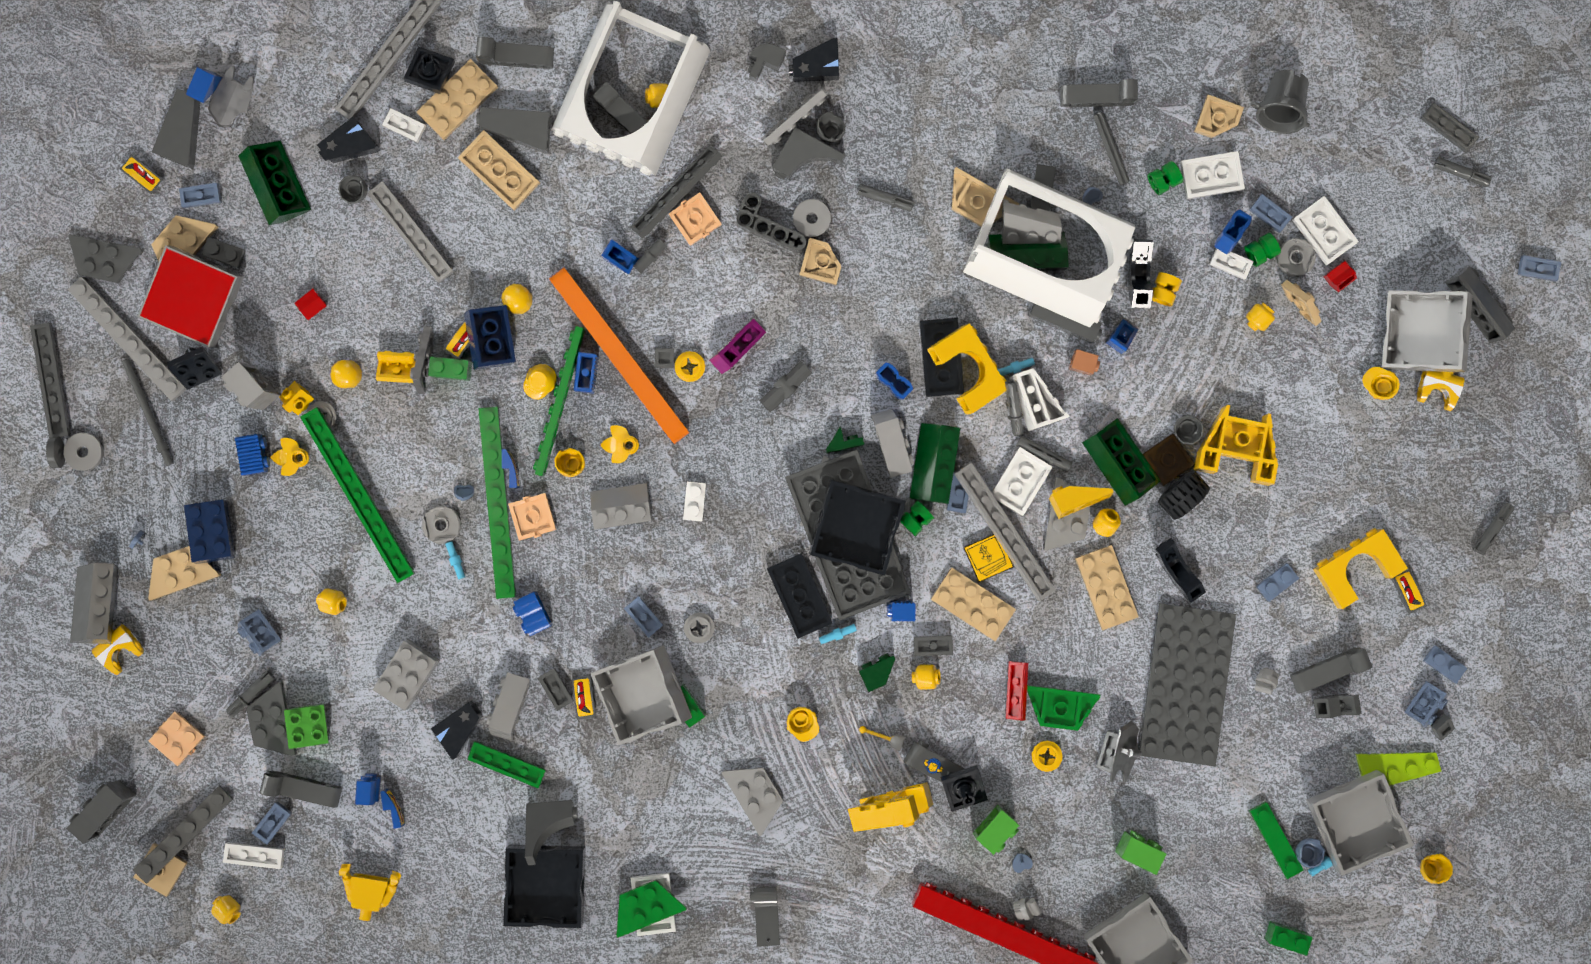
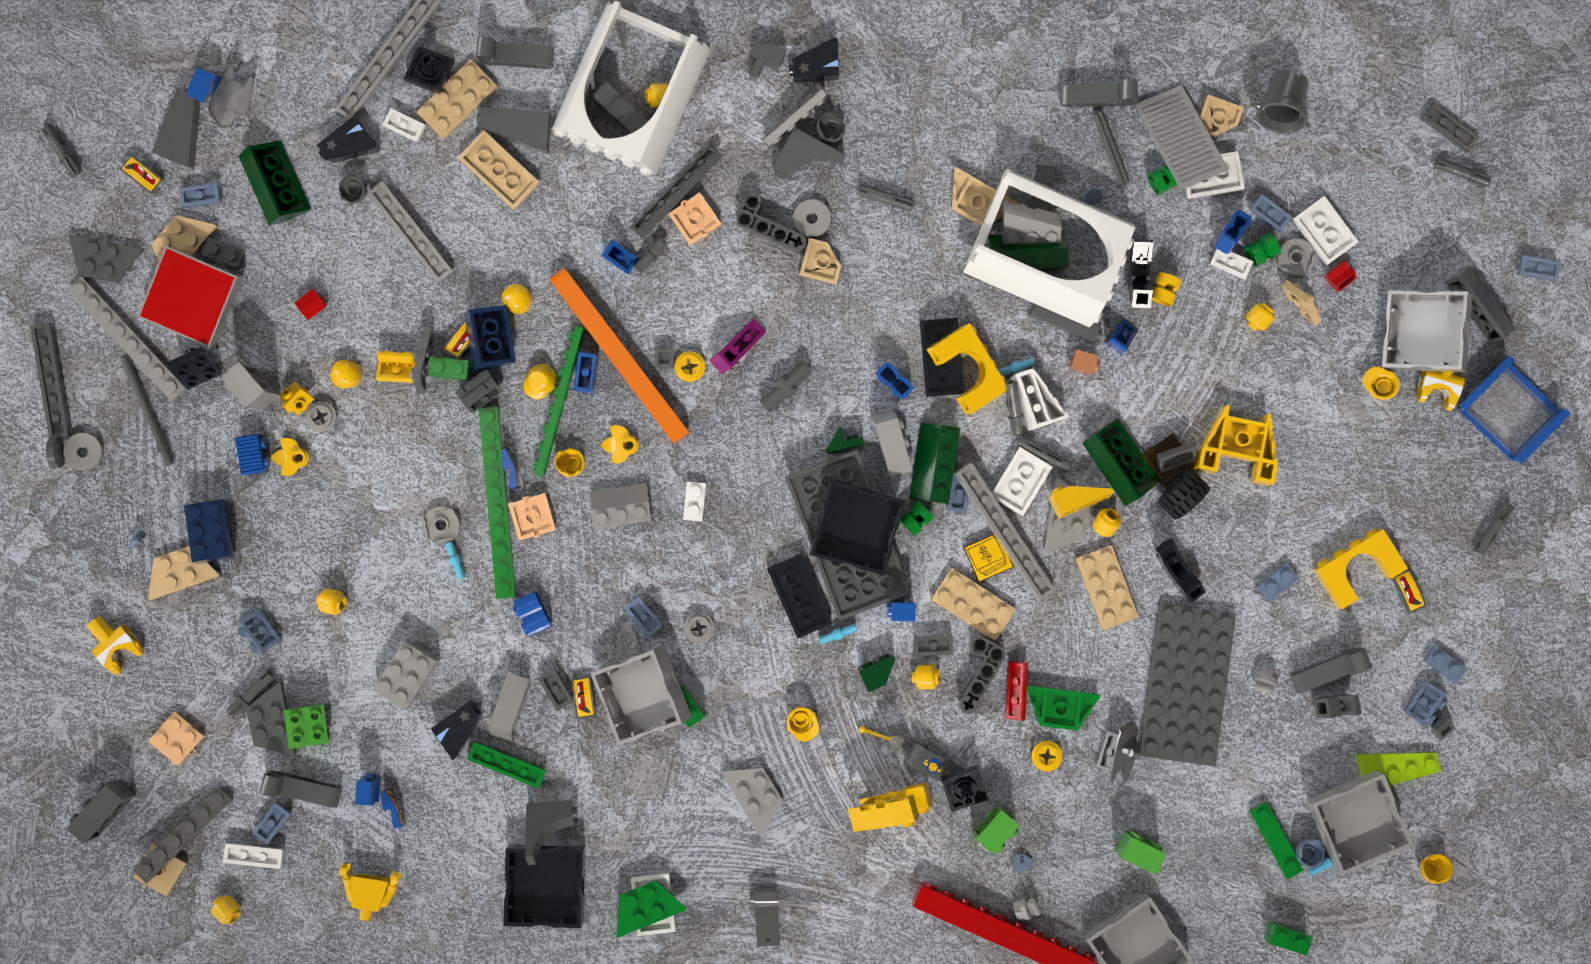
dark grey slope [70,563,118,644] -> none
green plate [300,407,415,584] -> none
sand blue piece [454,485,474,501] -> none
dark grey hair [1174,415,1204,445] -> none
none -> dark grey axle [41,124,81,177]
none -> dark grey brick [456,369,503,414]
none -> dark grey beam [958,635,1006,714]
none -> light grey window [1135,85,1228,191]
none -> dark grey plate [1156,442,1197,473]
none -> clear piece [1457,355,1571,464]

